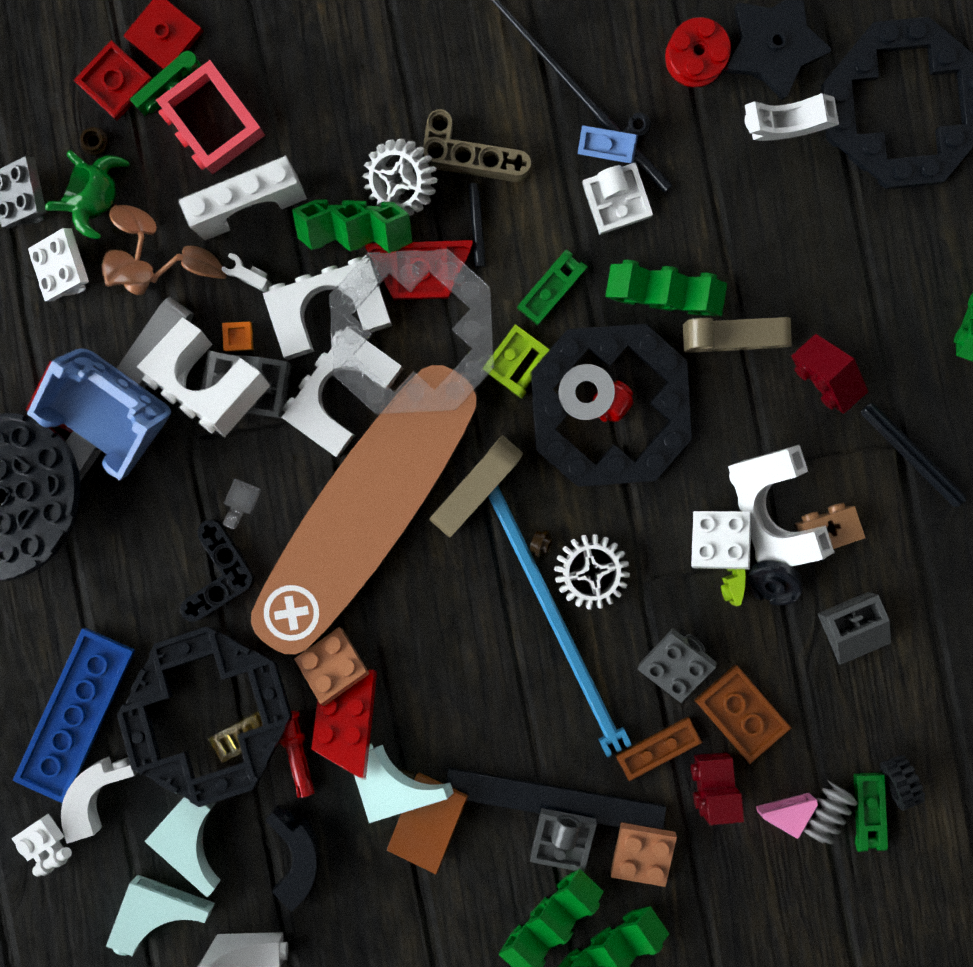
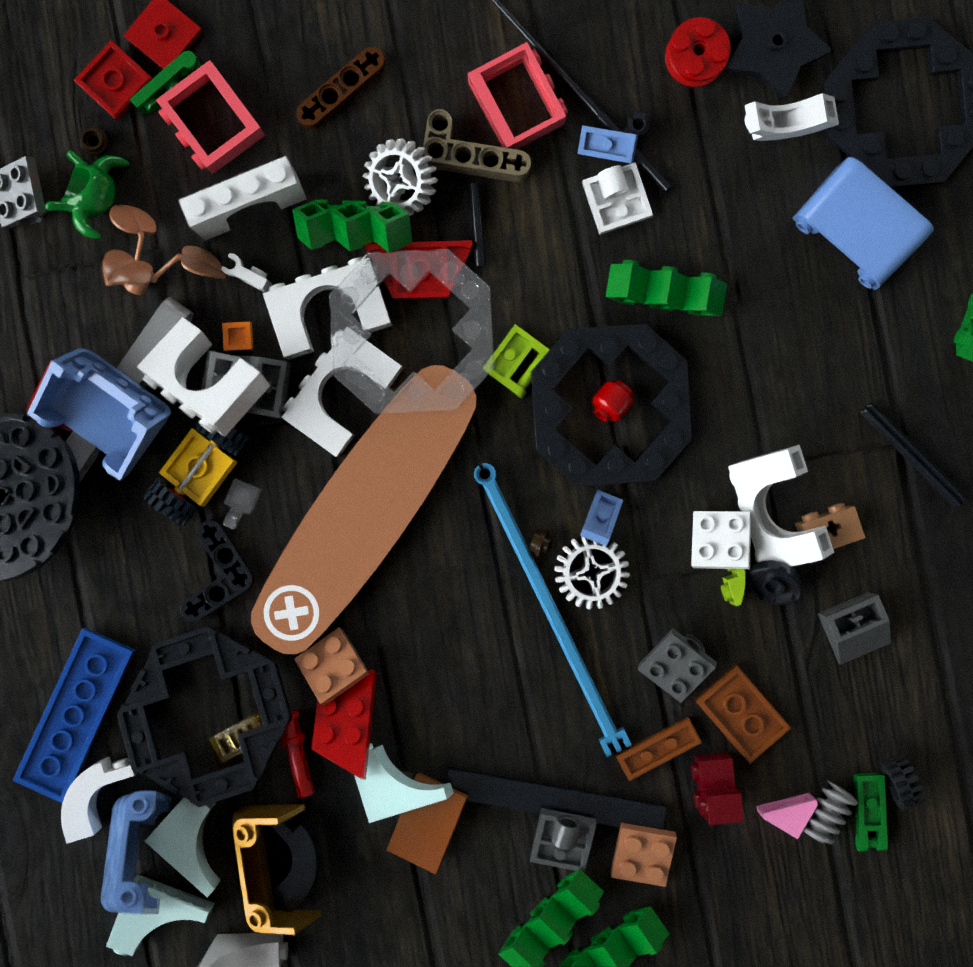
white plate [12,814,72,876] -> none
white plate [28,228,89,301] -> none
dark tan beam [429,435,523,538] -> none
green plate [517,249,588,326] -> none
light grey piece [559,364,615,420] -> none
dark tan beam [683,317,792,353] -> none
dark red brick [791,334,868,414] -> none
none -> medium blue windscreen [101,791,172,914]
none -> plate [143,419,250,526]
none -> pearl gold windscreen [232,804,321,934]
none -> reddish brown beam [296,47,385,130]
none -> coral window [468,42,568,150]
none -> medium blue plate [580,490,623,546]
none -> medium blue windscreen [792,157,934,290]

